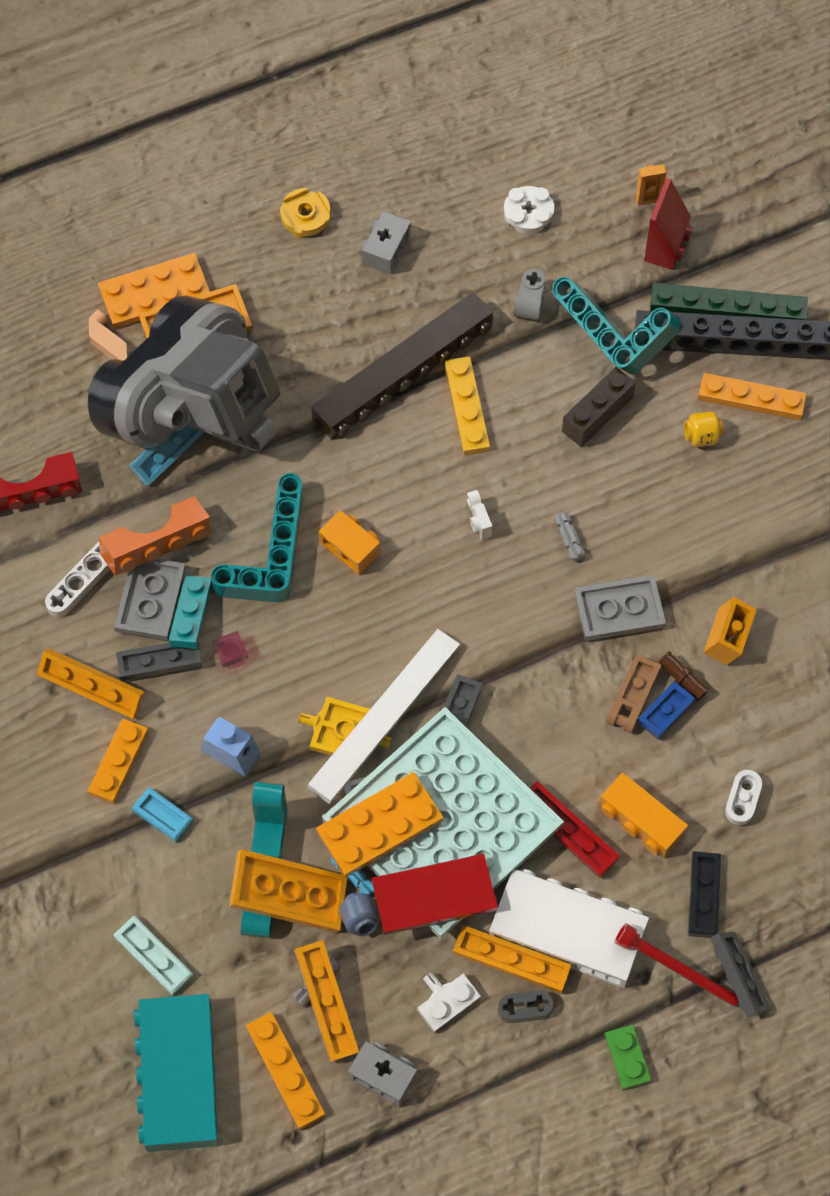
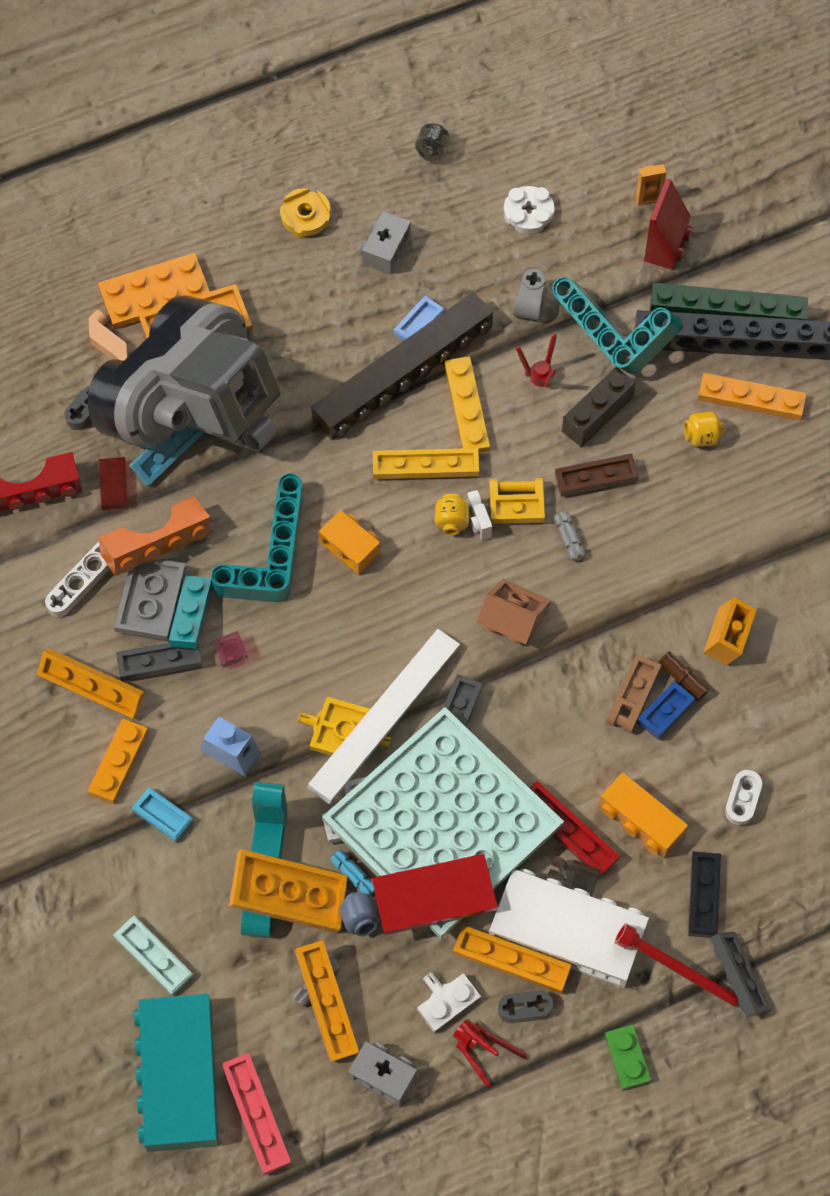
light orange plate [245,1012,326,1131] -> none
light orange plate [316,772,444,878] -> none
light grey plate [574,575,666,641] -> none
none -> dark grey beam [64,386,91,430]
none -> clear red tile [99,457,129,510]
none -> coral plate [221,1053,292,1176]
none -> yellow plate [373,448,479,479]
none -> light blue tile [393,295,445,341]
none -> clear smoke head [415,123,450,161]
none -> yellow head [434,493,469,535]
none -> red plant [453,1019,527,1087]
none -> nougat slope [476,579,551,645]
none -> yellow plate [489,478,545,524]
none -> red plant [516,334,557,388]
none -> clear smoke plate [547,857,601,897]
none -> reddish brown plate [554,453,639,497]

